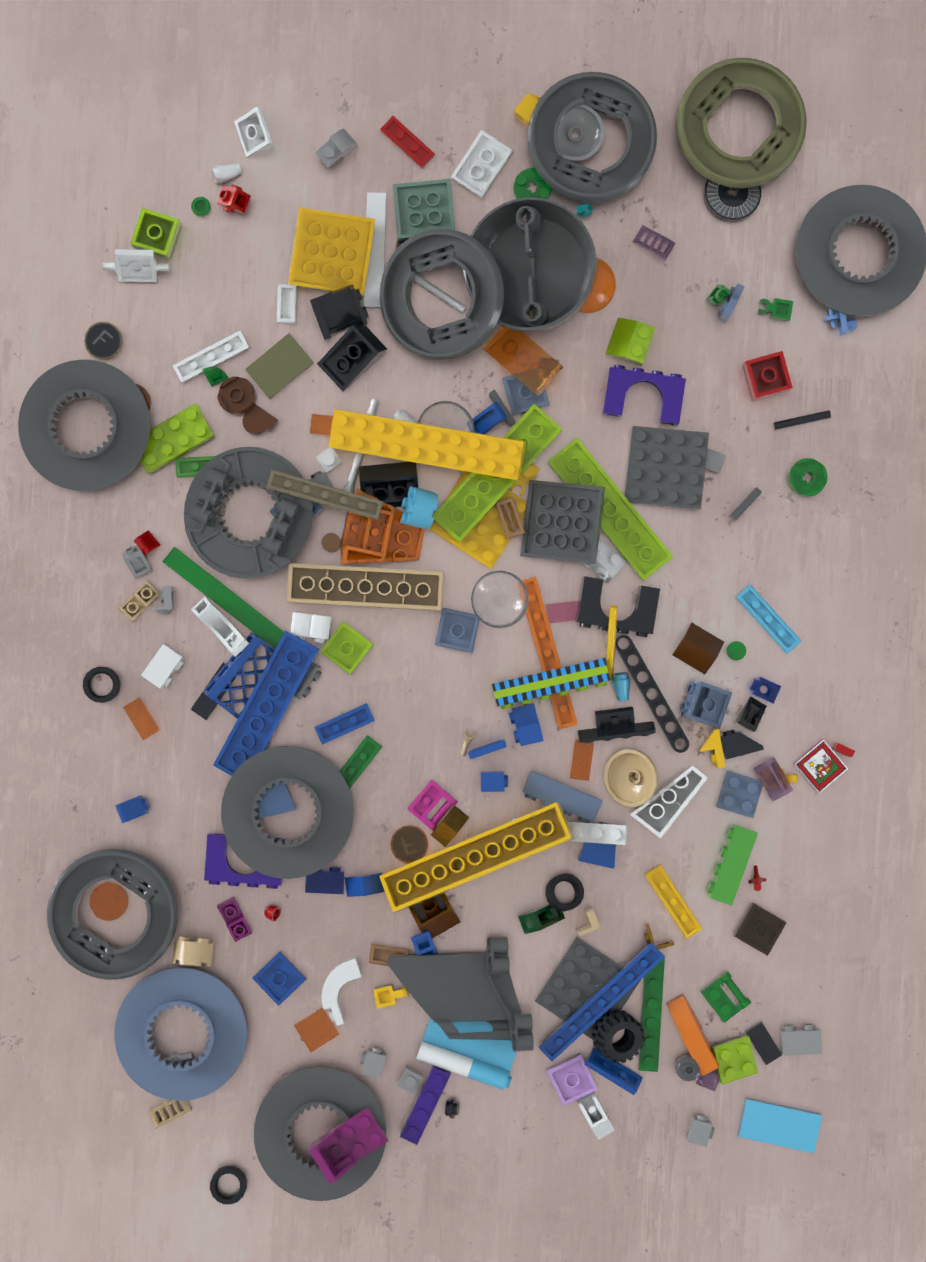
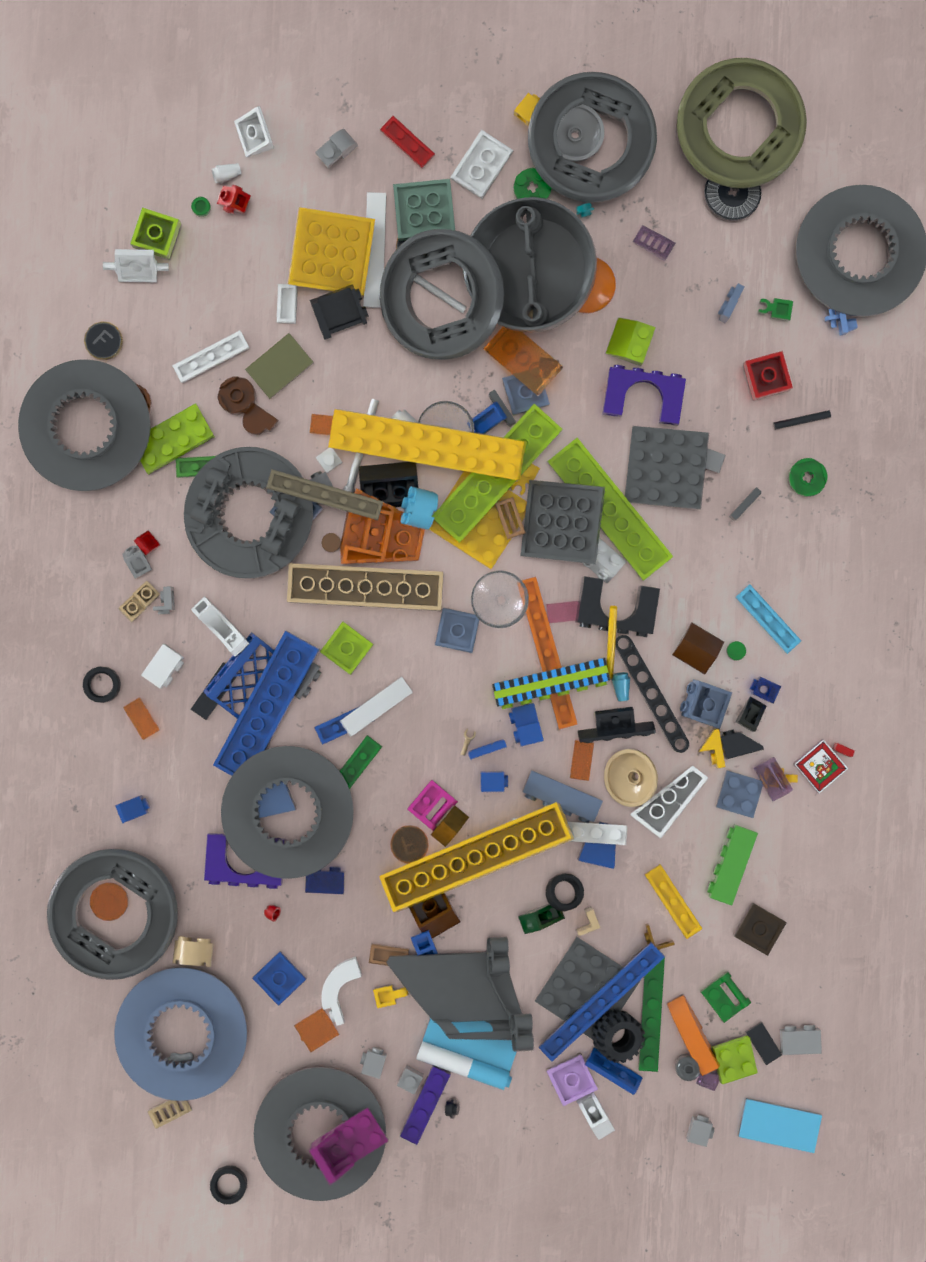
green tile [162,547,284,649] -> none
green tile [202,367,228,387] -> none
magenta slope [217,897,252,942] -> none
white brick [290,612,332,643] -> none
black slope [317,321,387,391] -> none
blue slope [345,872,385,897] -> none
green plate [706,285,731,305] -> none
red bar [748,865,767,891] -> none
none -> white tile [340,677,413,737]

